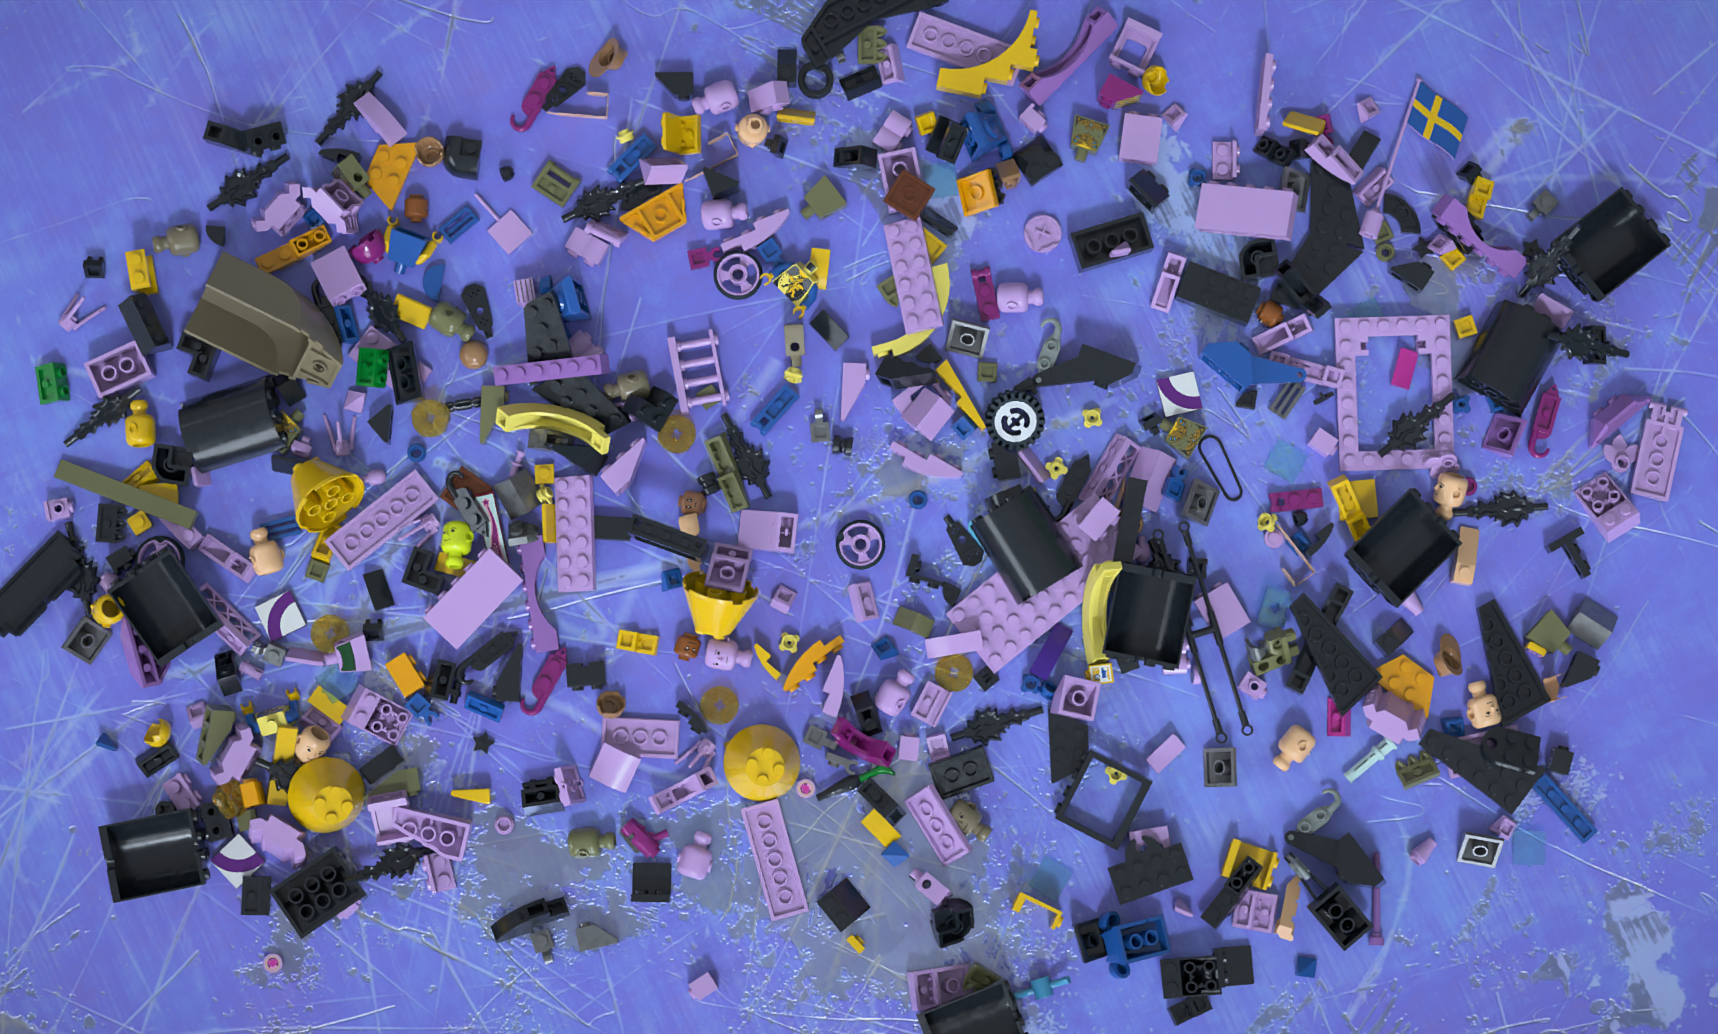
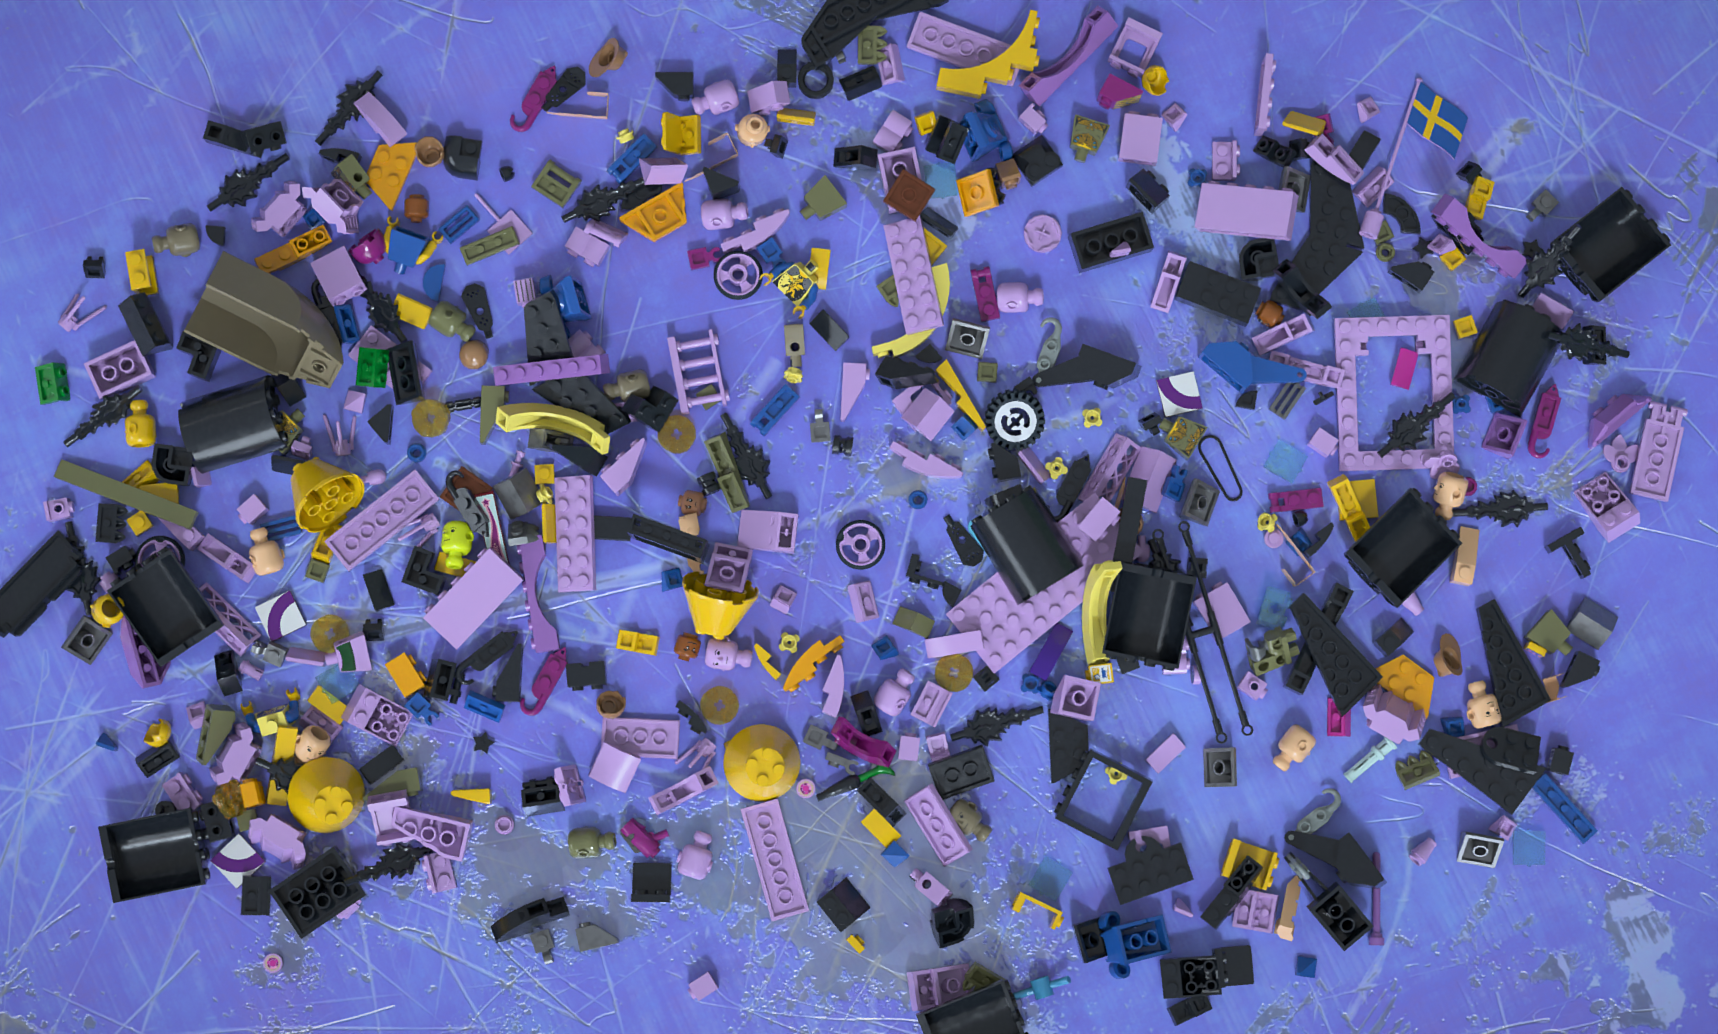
none -> lavender brick [237,494,269,525]
none -> olive tile [460,226,520,266]

